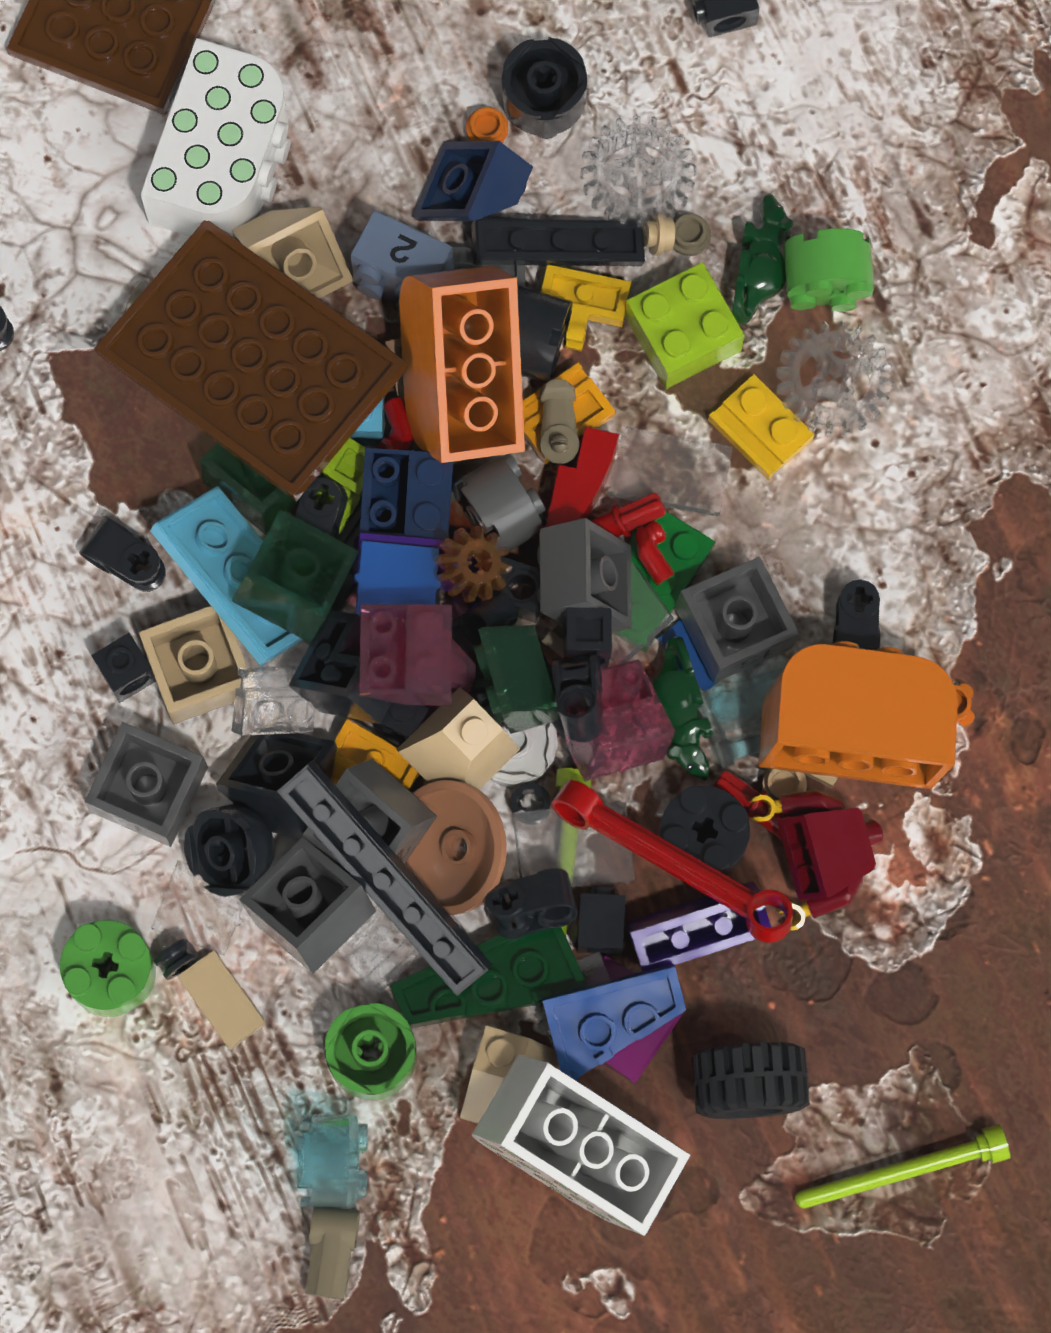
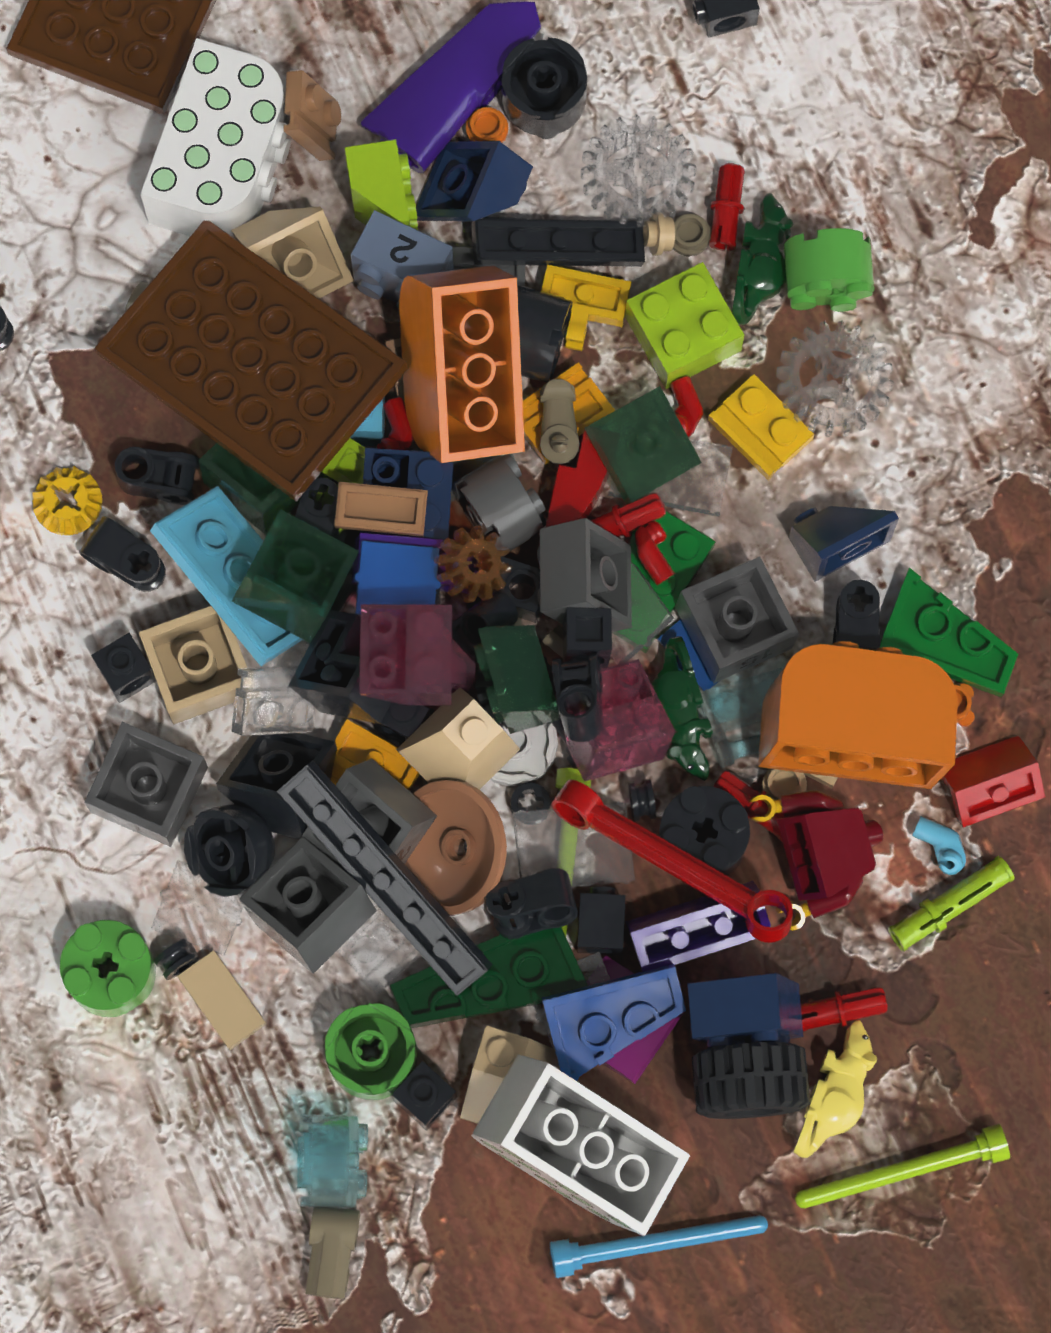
none -> yellow gear [32,466,102,535]
none -> black piece [115,447,202,505]
none -> medium nougat plate [284,70,341,161]
none -> medium nougat tile [334,482,428,537]
none -> lime slope [345,139,418,230]
none -> dark purple panel [361,2,541,174]
none -> black brick [392,1061,457,1131]
none -> dark azure piece [550,1215,768,1278]
none -> clear green plate [584,386,702,505]
none -> black bush [628,779,656,822]
none -> red arm [665,376,703,440]
none -> dark blue brick [688,973,804,1049]
none -> red axle [708,163,745,251]
none -> dark blue slope [789,506,899,582]
none -> light yellow animal [793,1020,877,1158]
none -> red axle [801,987,888,1032]
none -> green wing [880,568,1019,698]
none -> lime pin [888,856,1015,952]
none -> medium azure arm [912,816,966,875]
none -> red panel [942,736,1045,828]

